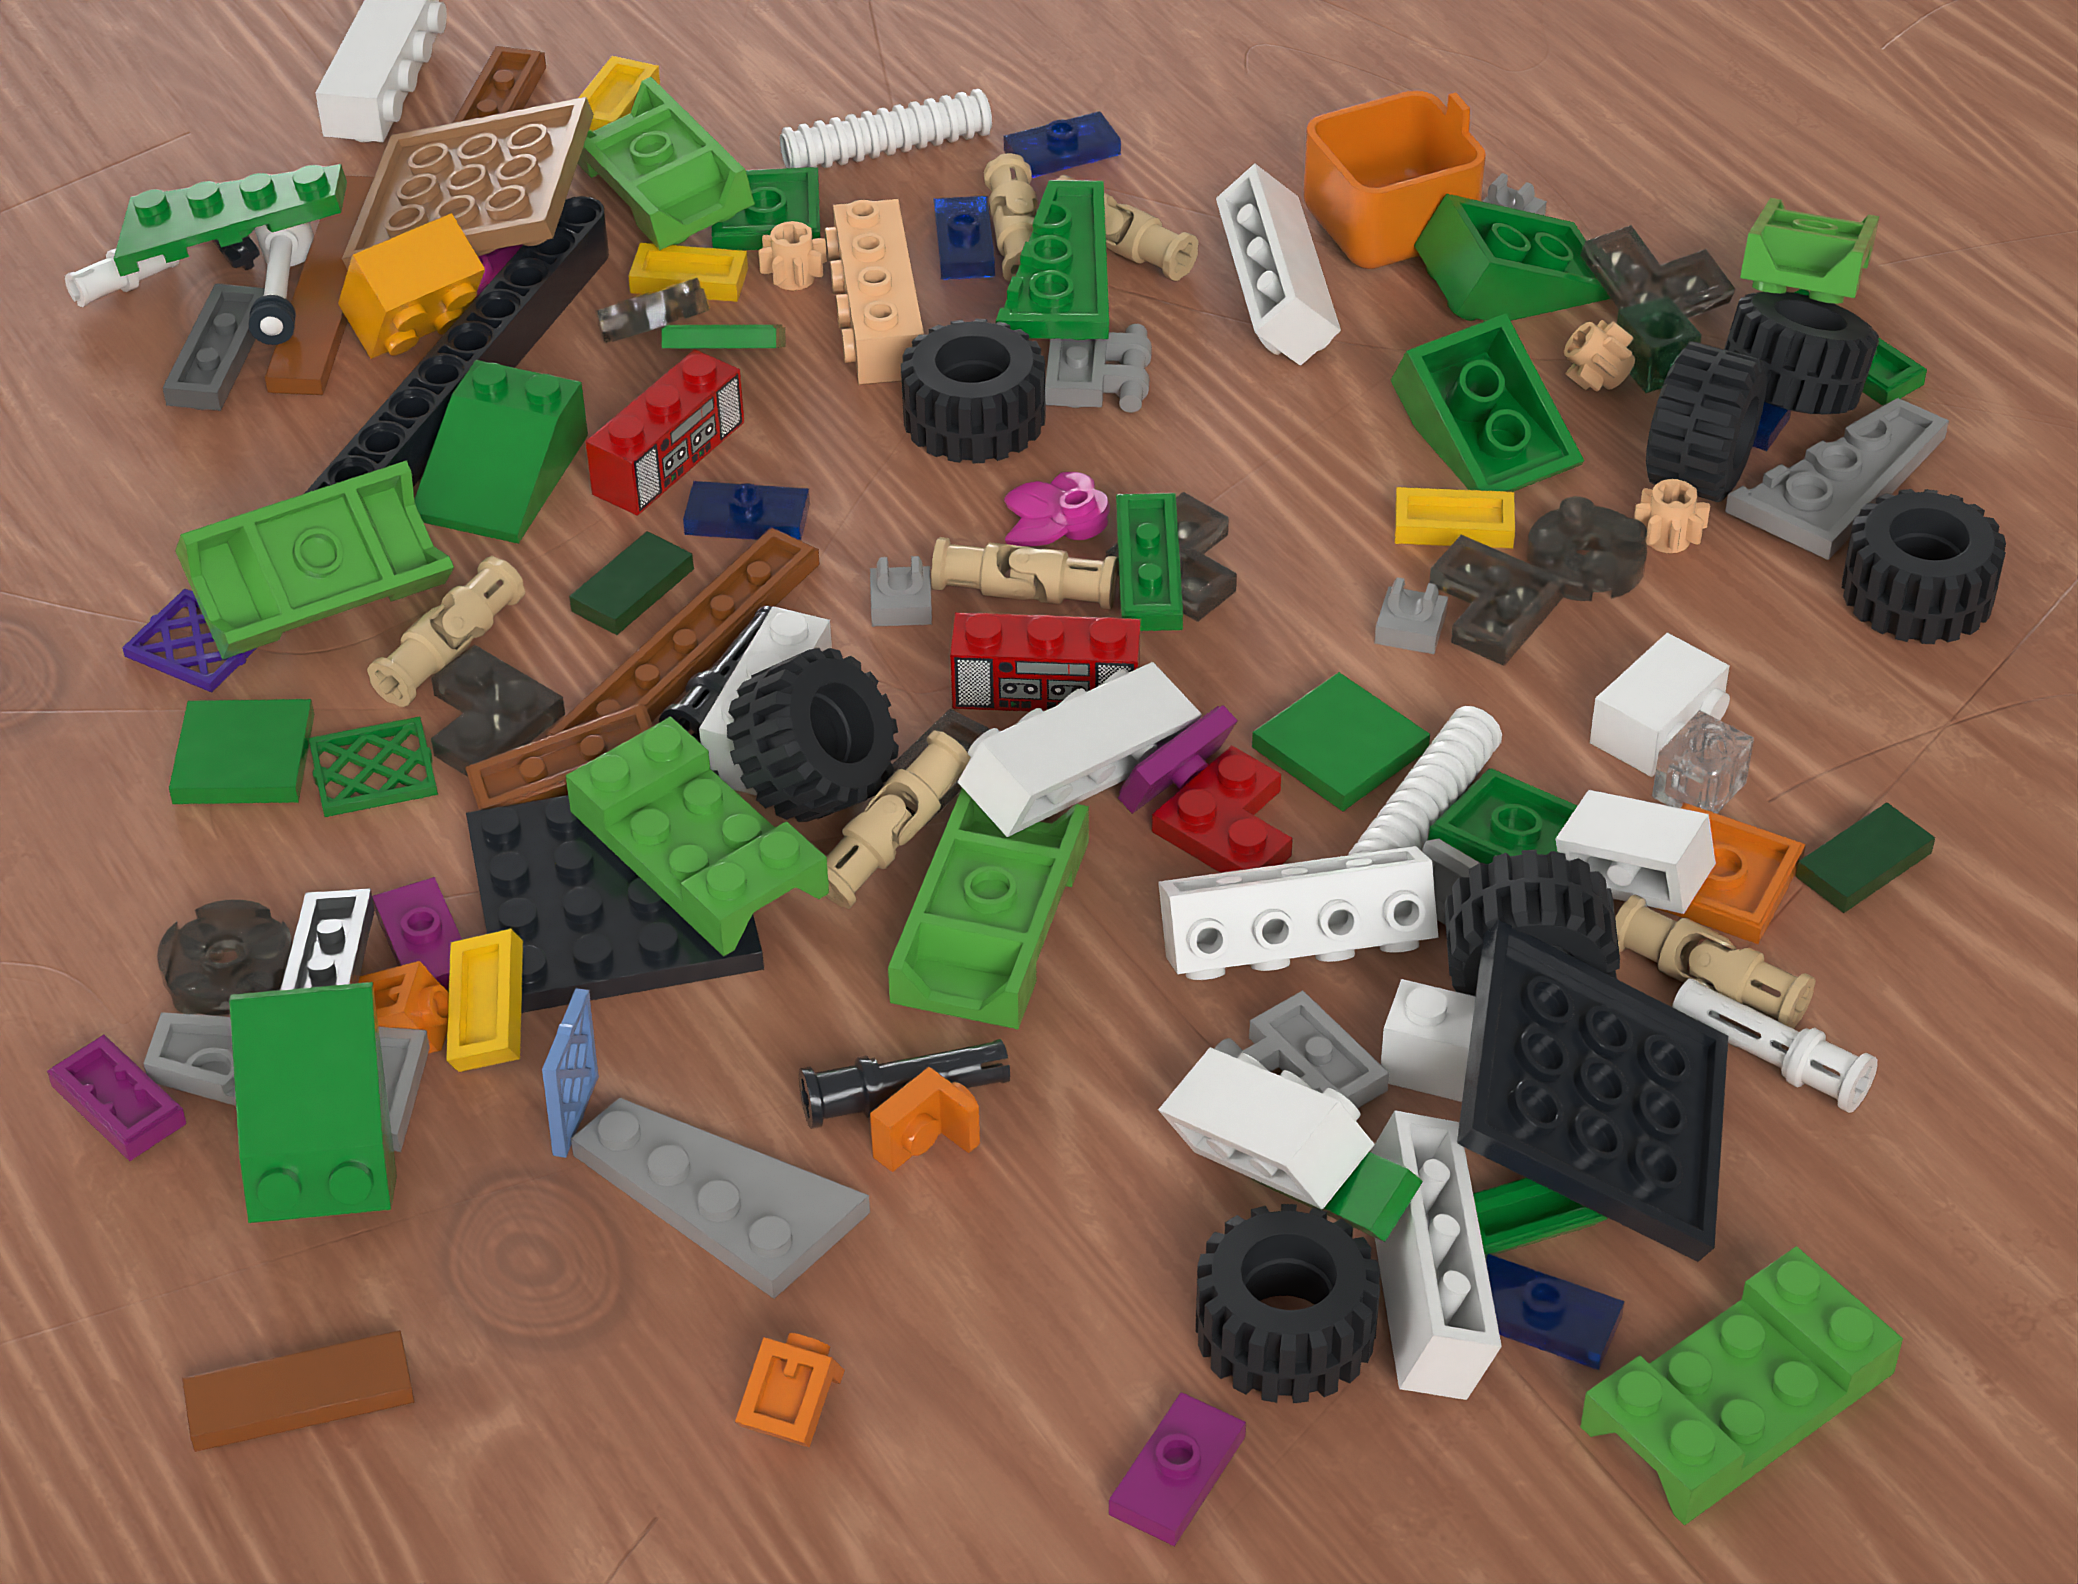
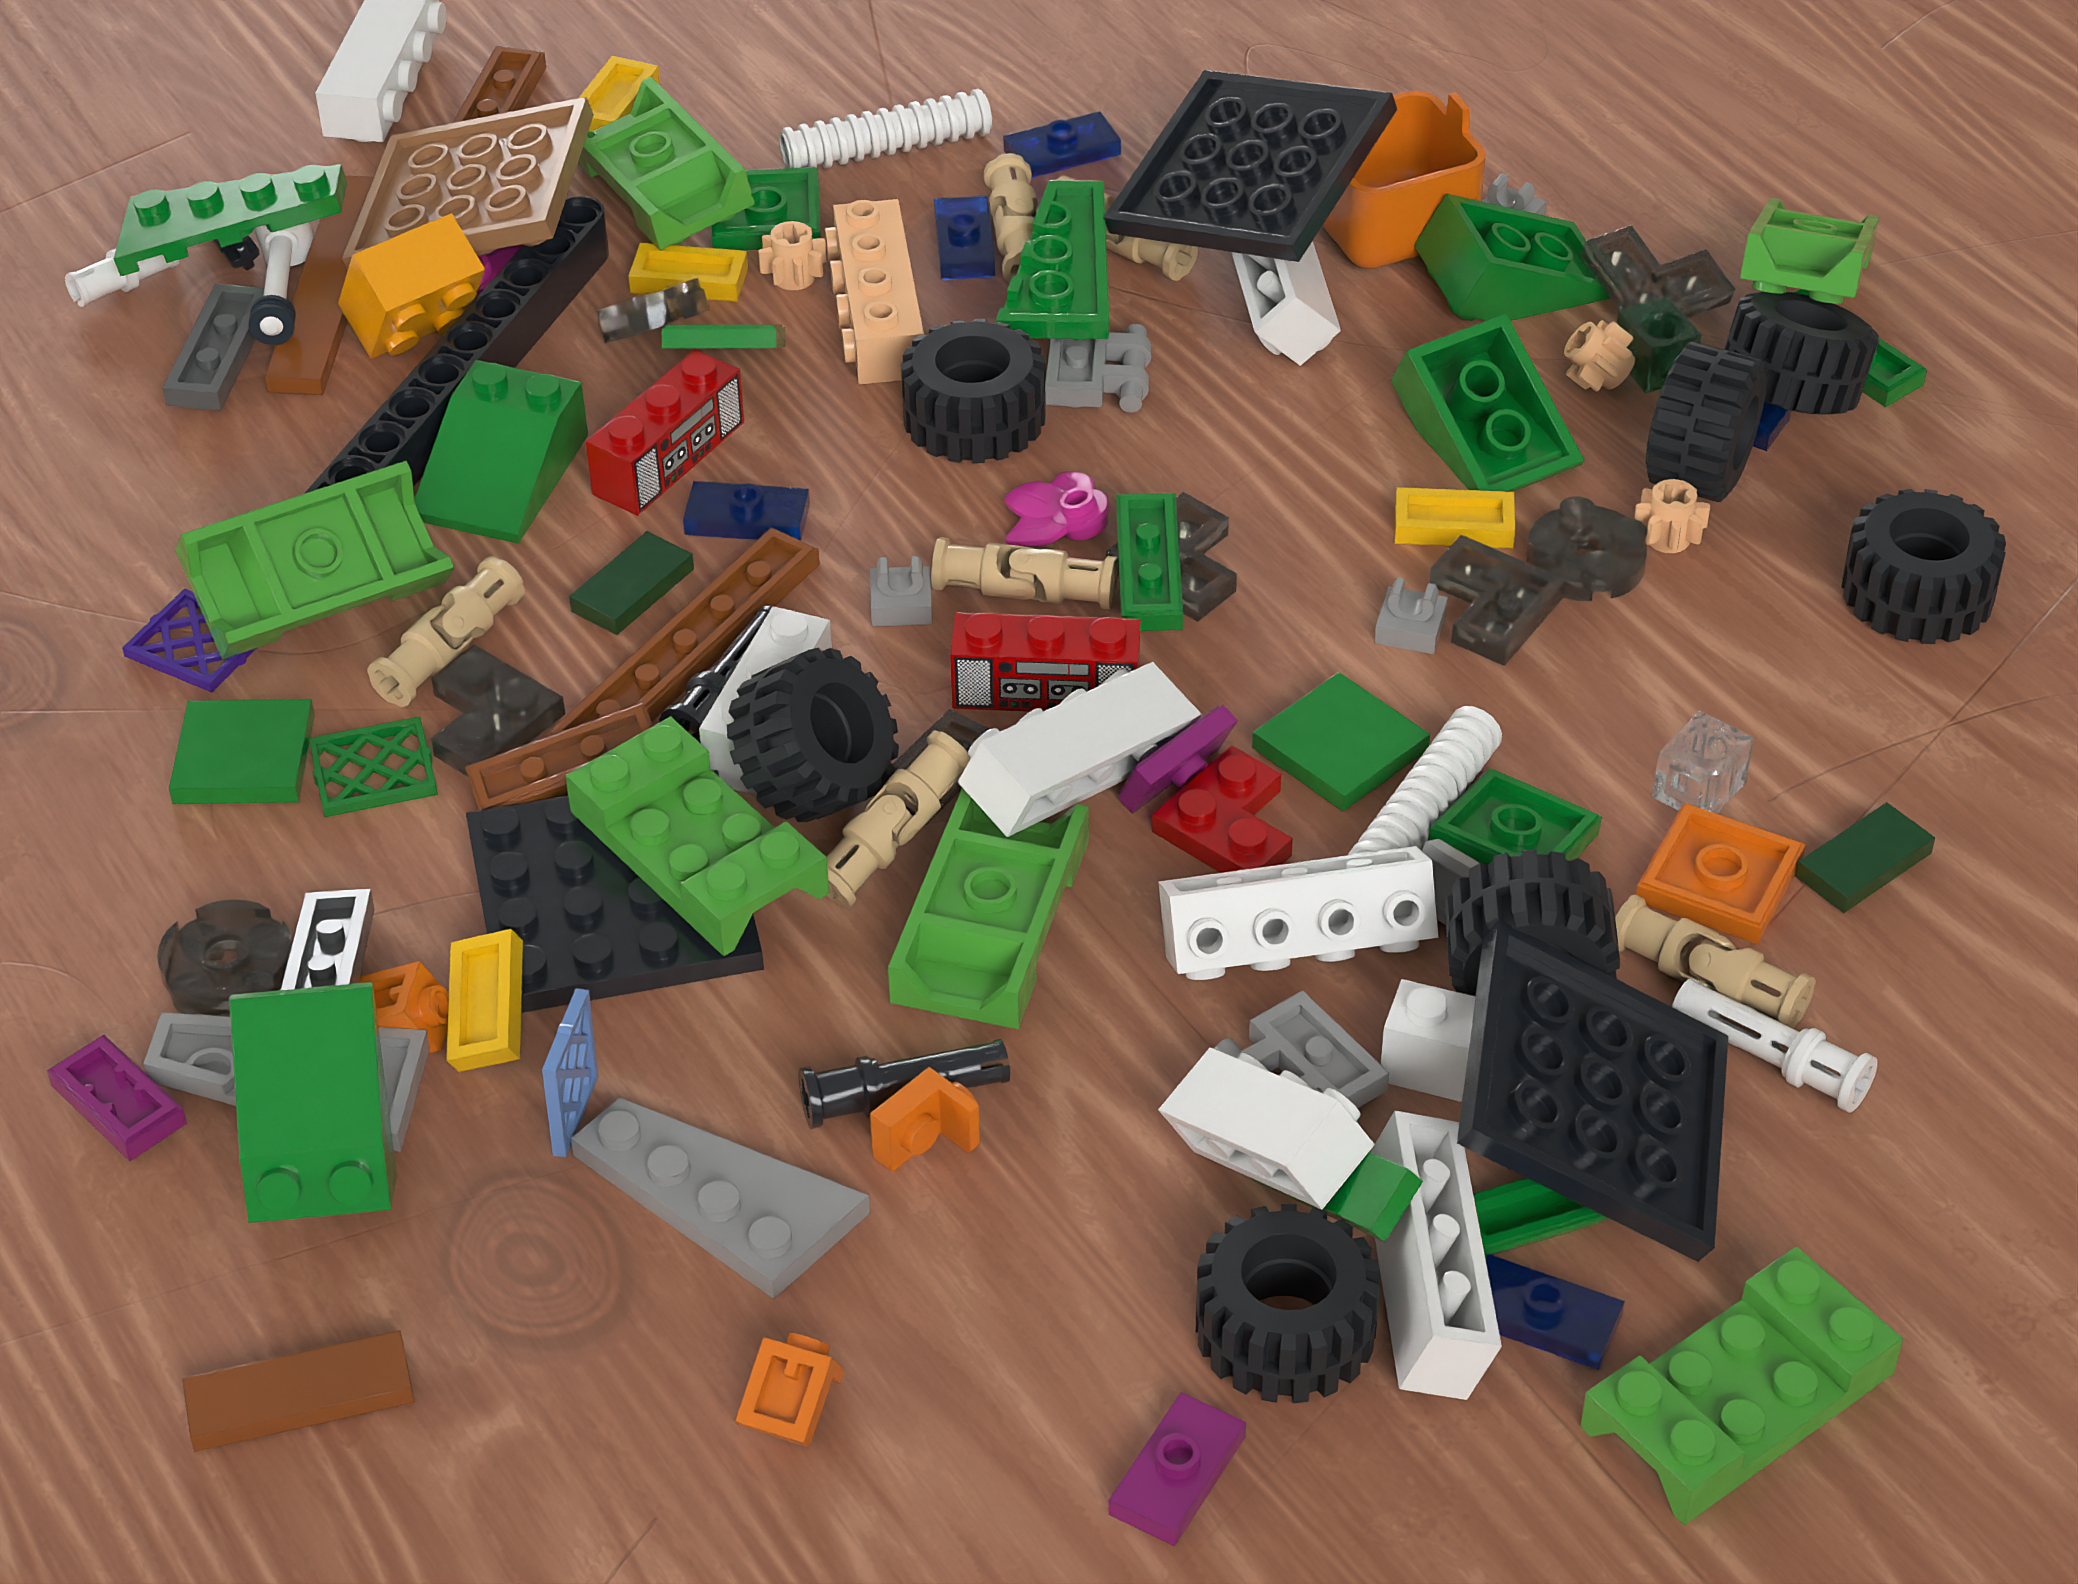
magenta plate [372,877,462,990] -> none
white brick [1555,790,1716,914] -> none
white brick [1590,633,1730,777] -> none
light grey wing [1725,398,1949,560] -> none
none -> black plate [1103,70,1397,262]

